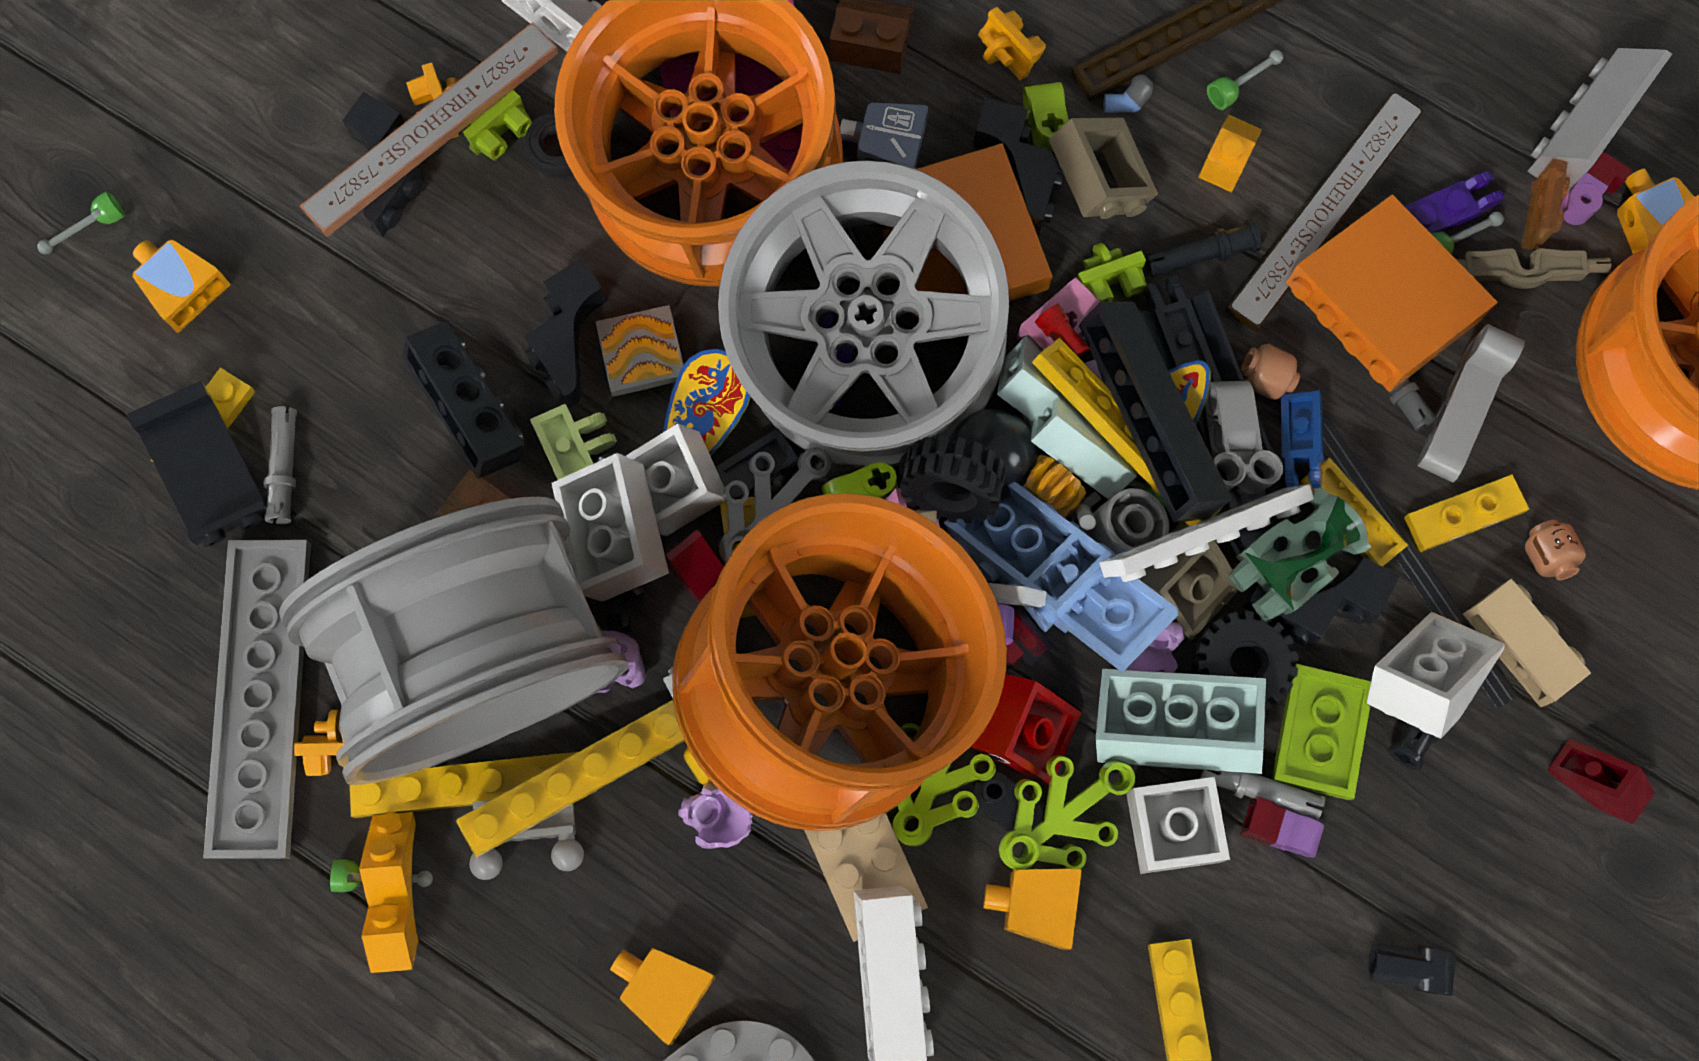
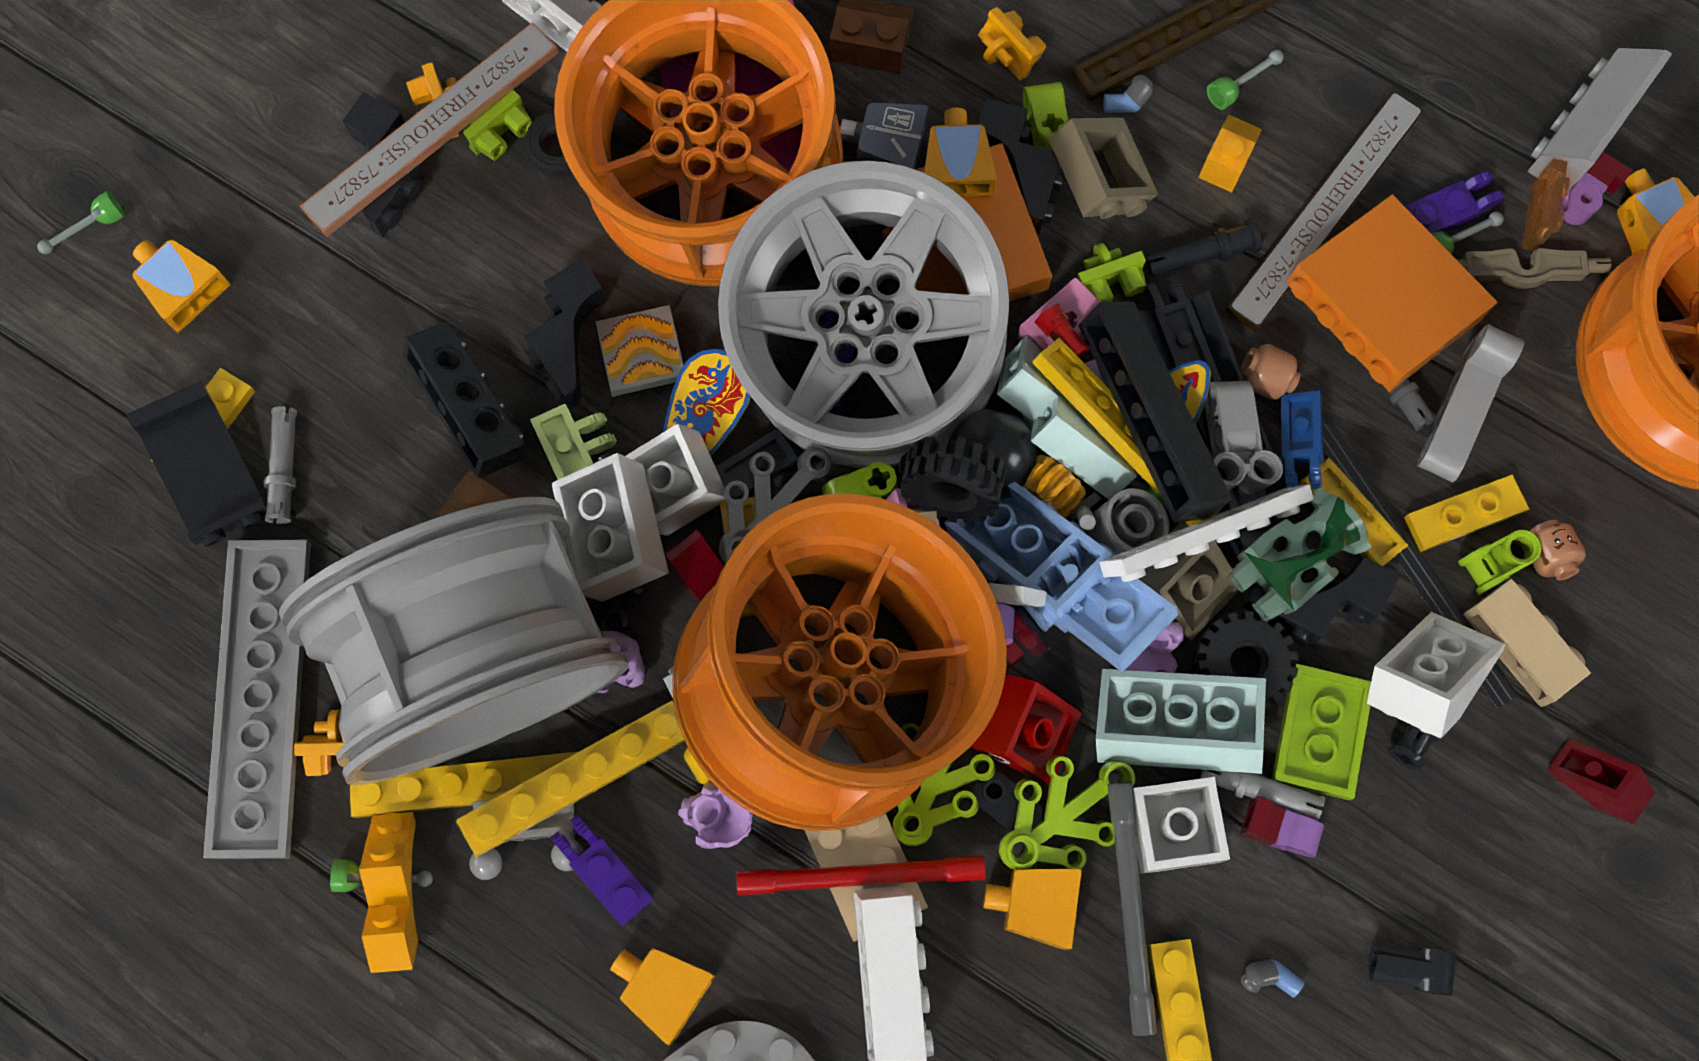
none -> dark purple hinge [550,814,653,926]
none -> red piece [736,855,985,896]
none -> light orange torso [924,108,997,197]
none -> dark grey piece [1107,782,1157,1036]
none -> dark grey arm [1241,959,1305,998]
none -> lime piece [1458,530,1541,595]

